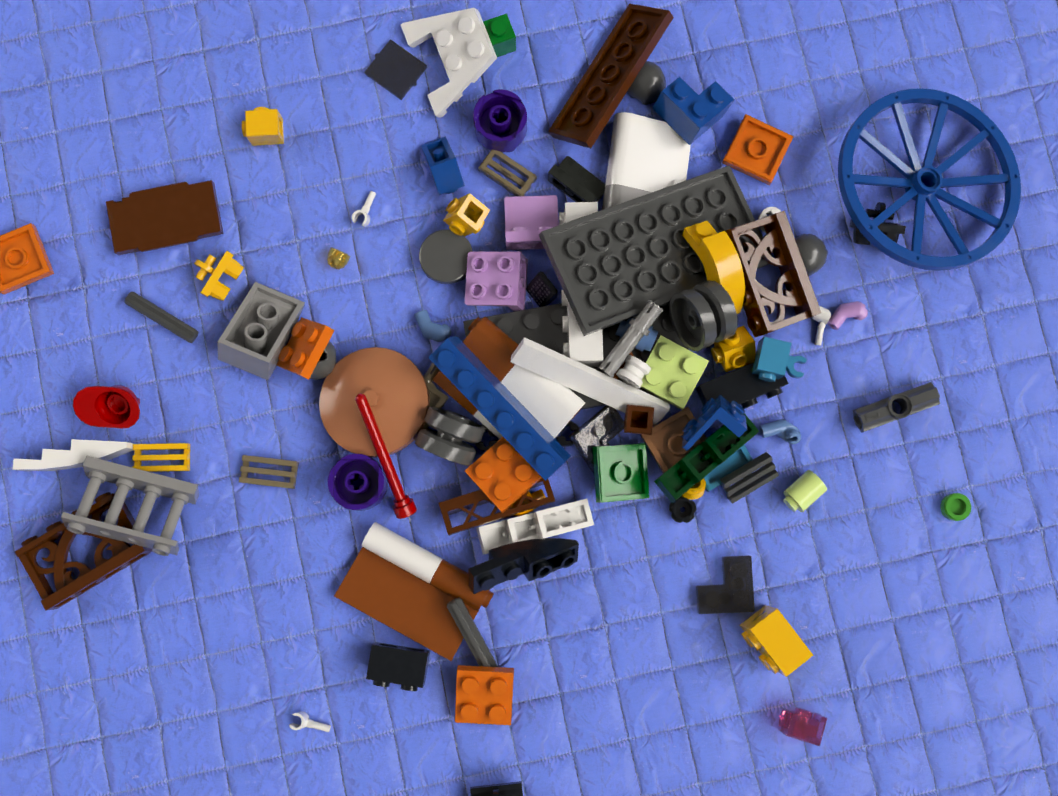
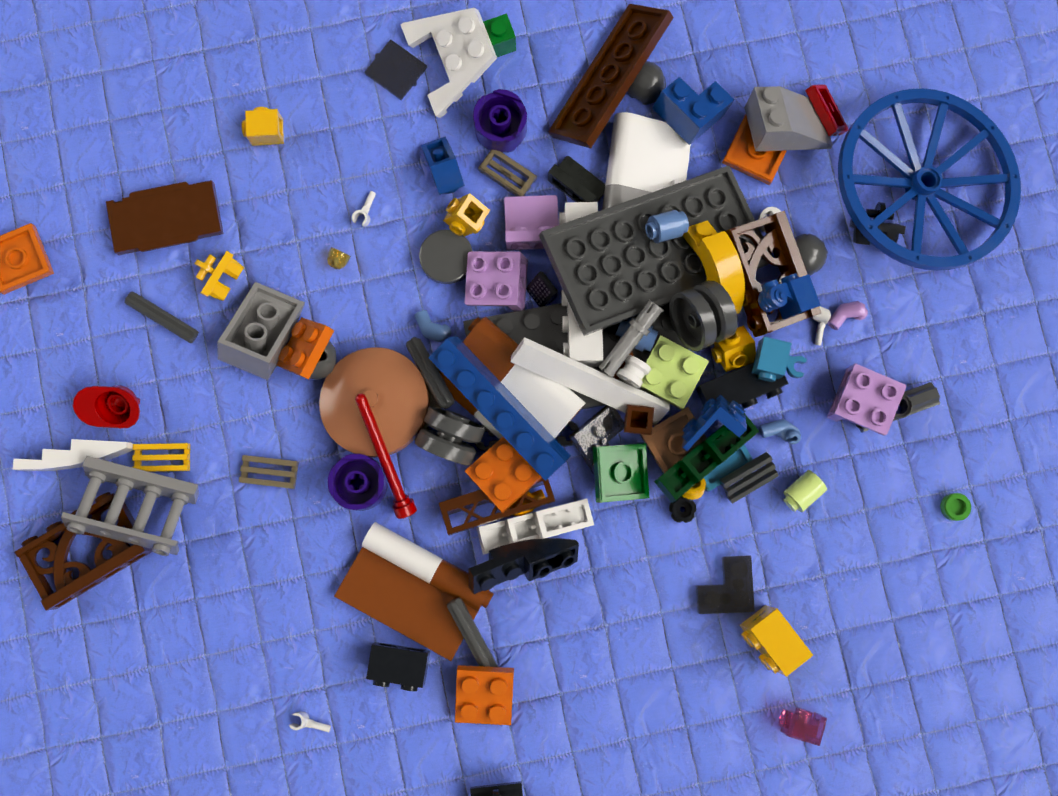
none -> dark grey axle [406,337,455,409]
none -> medium blue brick [645,210,689,243]
none -> light grey slope [744,86,833,151]
none -> blue brick [758,273,821,319]
none -> red tile [805,85,848,136]
none -> lavender bracket [827,363,906,436]

